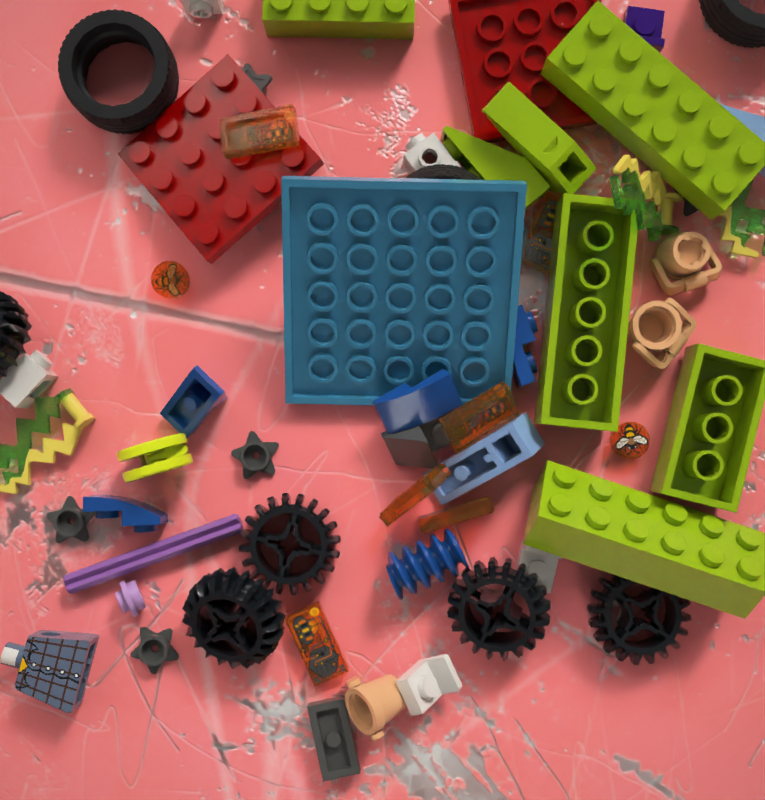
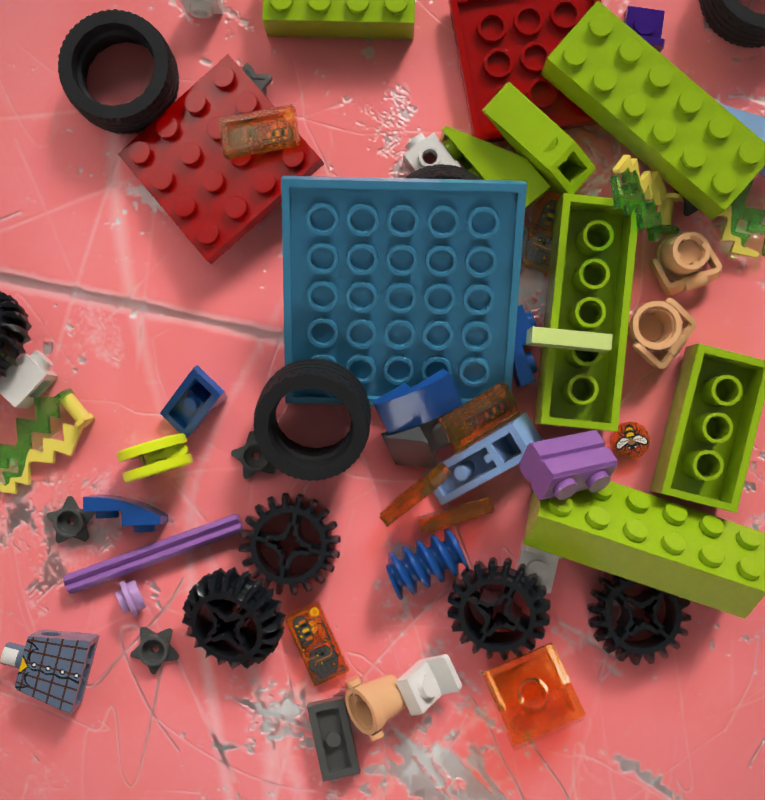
clear orange tile [151,261,190,299] -> none
none -> black tyre [254,358,371,481]
none -> clear orange slope [482,642,586,752]
none -> medium lavender brick [519,430,618,500]
none -> yellowish green tile [526,326,613,353]

